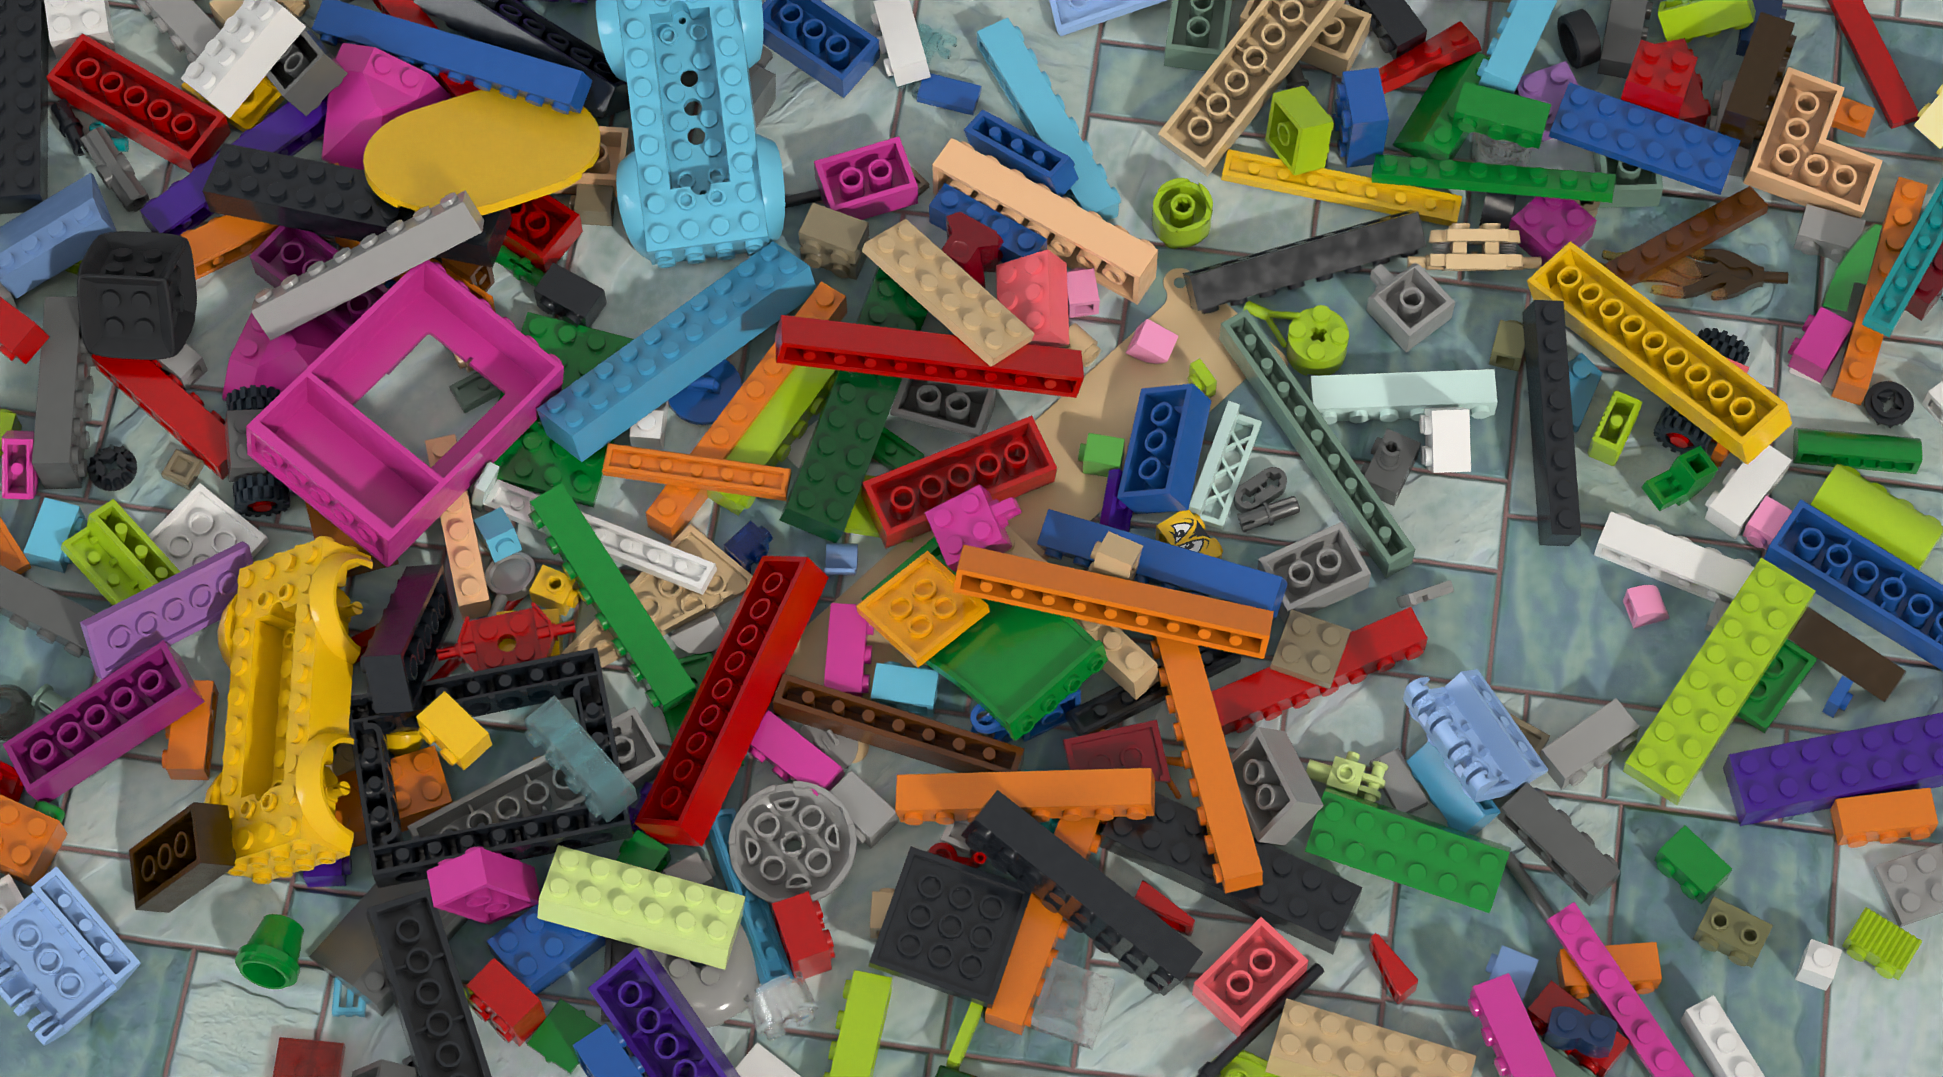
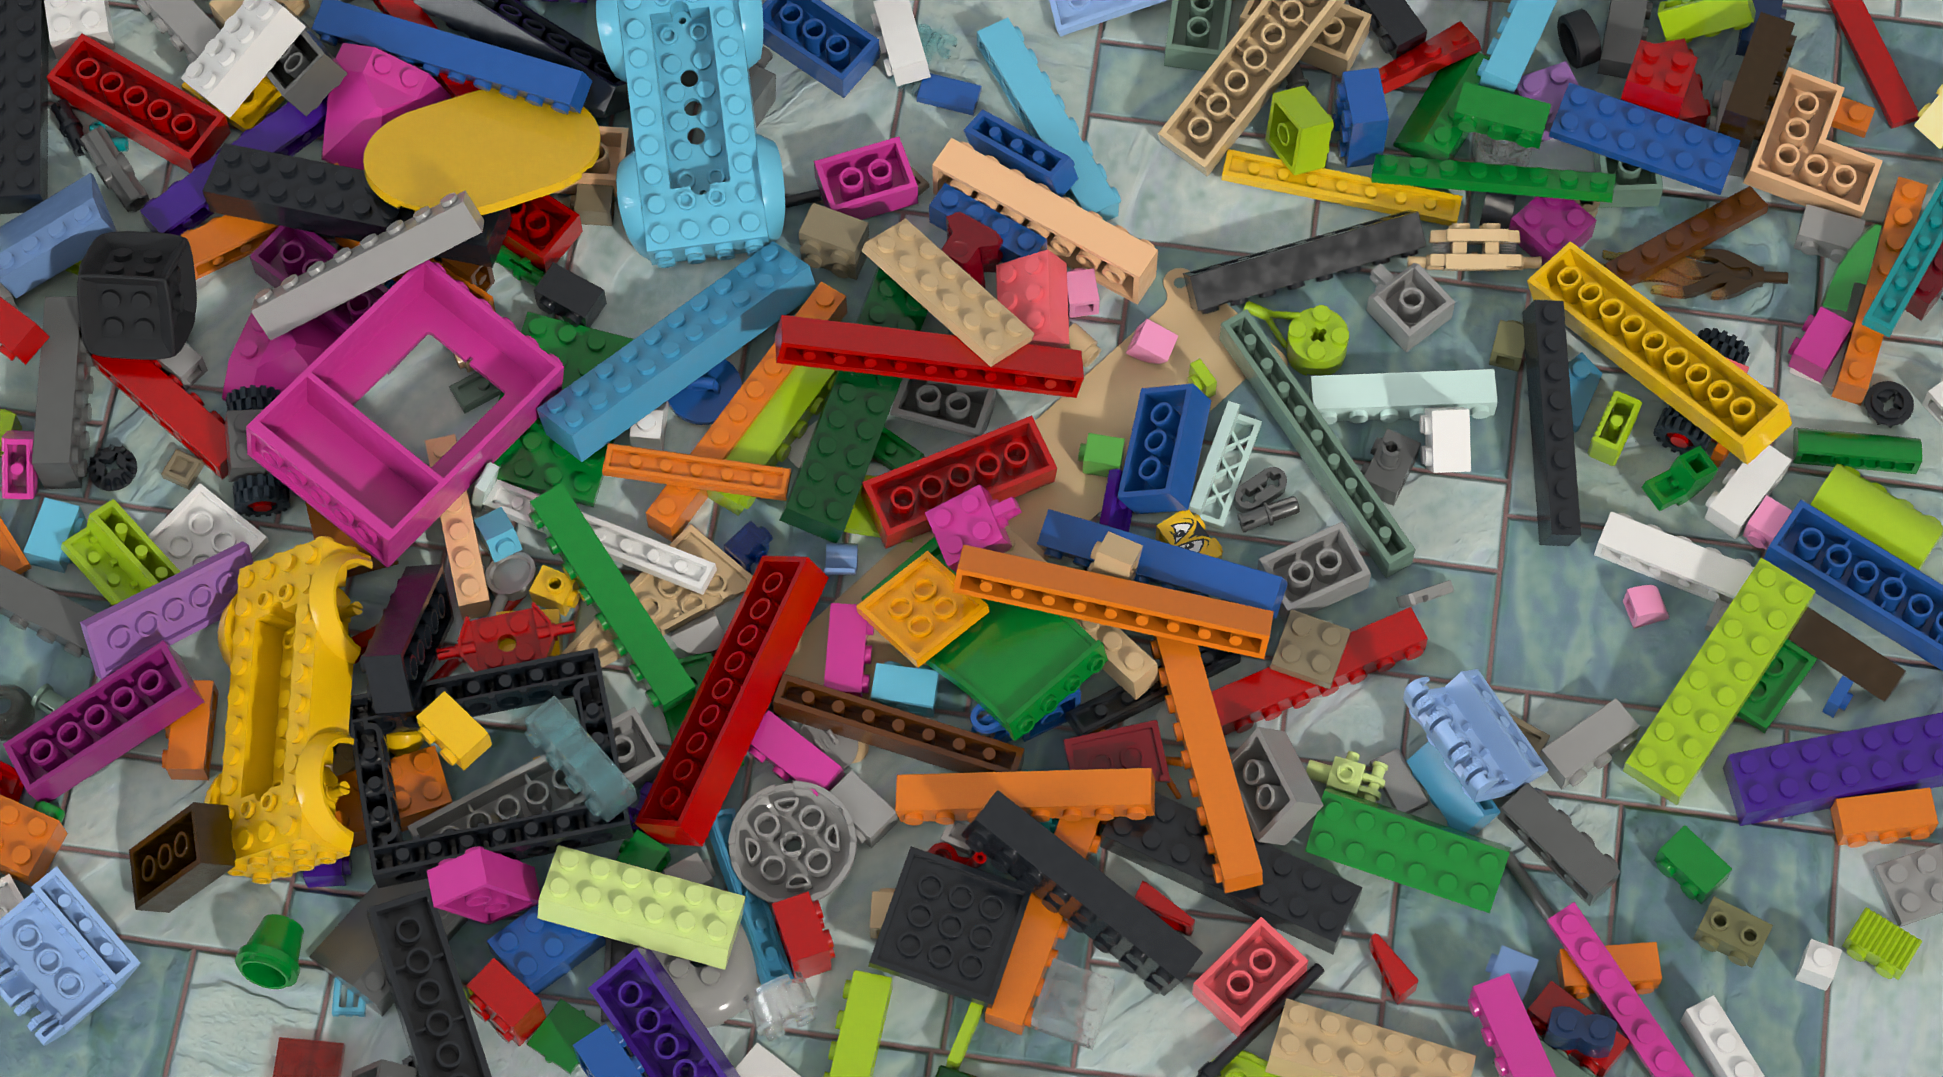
lime brick [1151,178,1213,249] -> none

